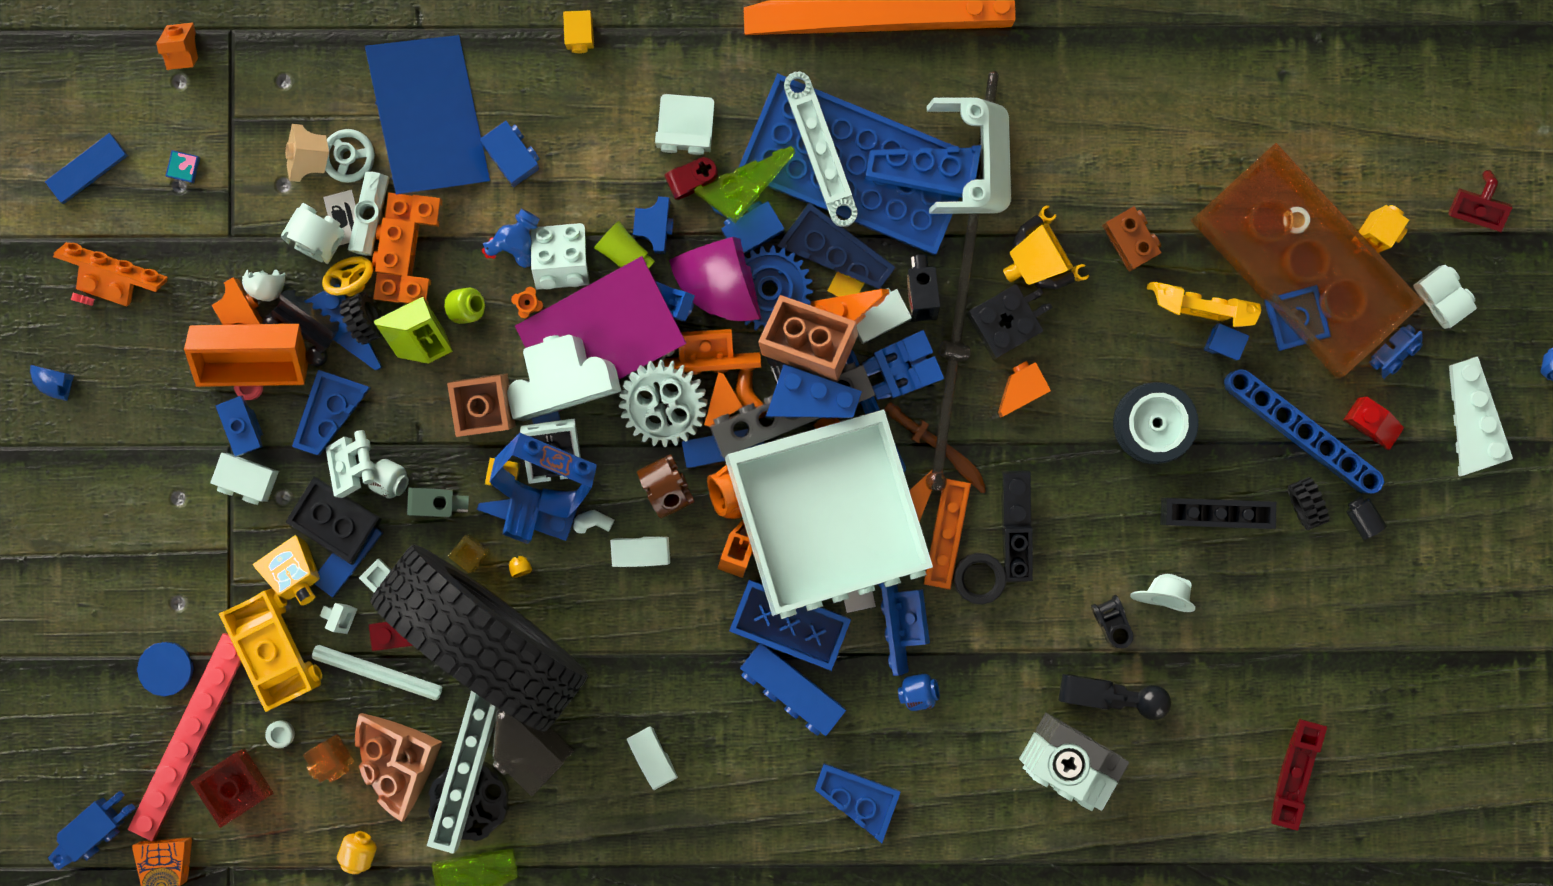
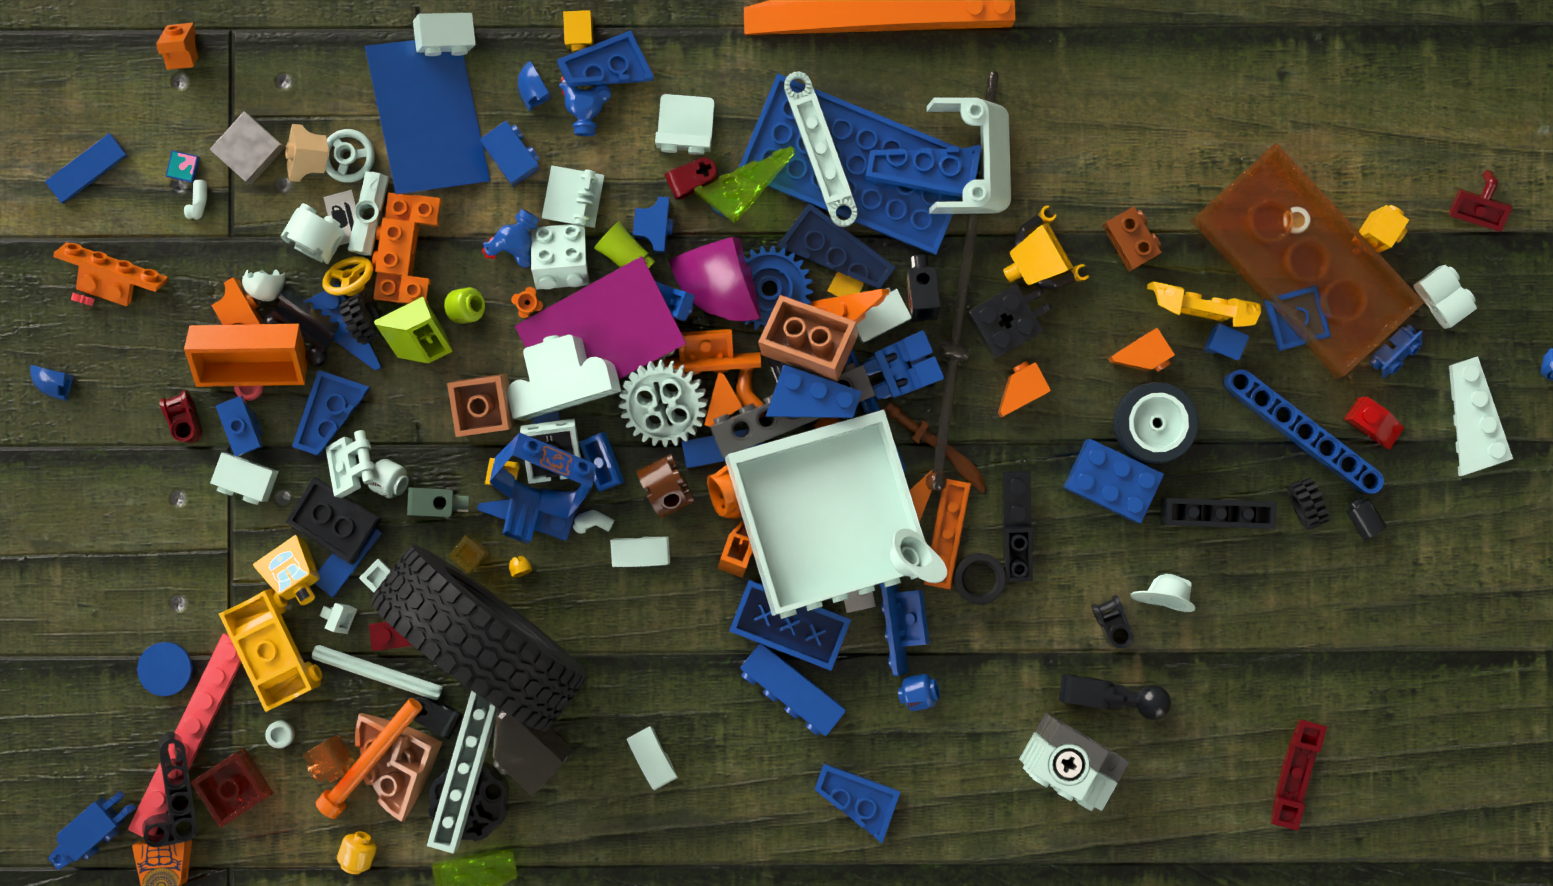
blue brick [721,201,785,256] -> none
none -> black beam [142,732,197,847]
none -> dark red piece [159,390,202,444]
none -> light aqua arm [184,180,207,220]
none -> flat silver piece [210,111,285,185]
none -> orange piece [316,698,422,819]
none -> light aqua brick [413,13,476,56]
none -> black piece [413,696,463,739]
none -> blue brick [517,61,552,111]
none -> light aqua hinge [542,165,604,228]
none -> blue wing [557,30,654,87]
none -> blue animal [559,77,611,136]
none -> blue brick [579,432,625,492]
none -> light aqua piece [890,528,947,583]
none -> blue brick [1063,439,1164,523]
none -> orange slope [1108,328,1175,372]

